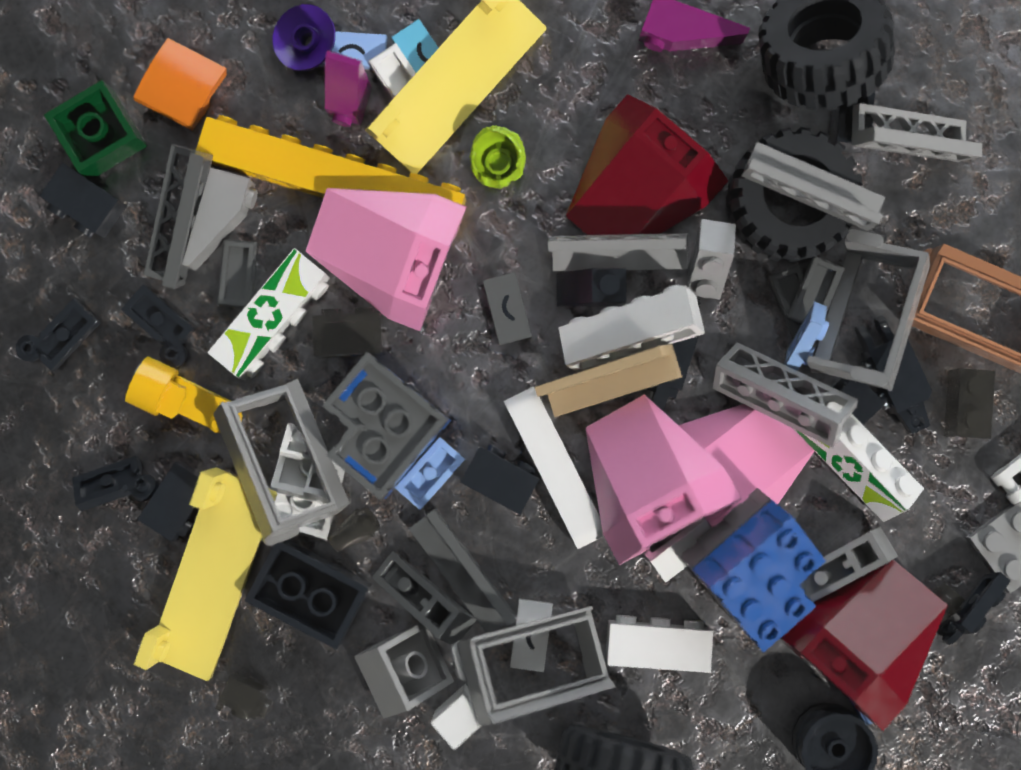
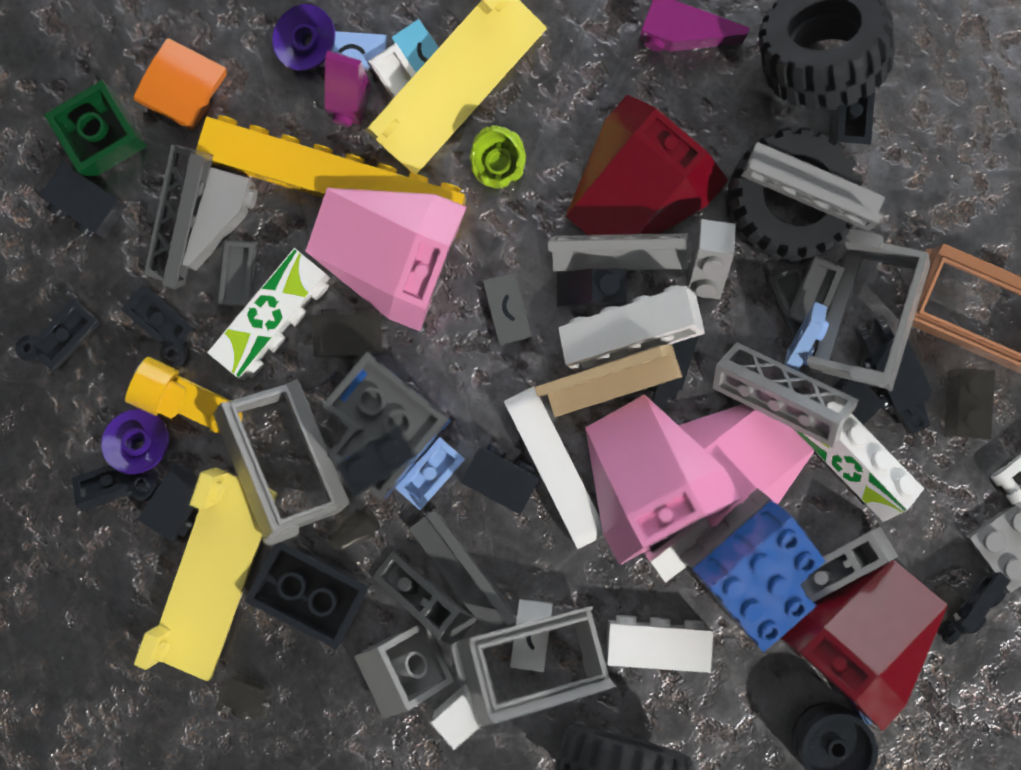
white slope [270,423,345,542] -> none
light grey fence [852,103,982,162] -> none
none -> dark purple dish [101,409,169,474]
none -> black brick [336,427,419,497]

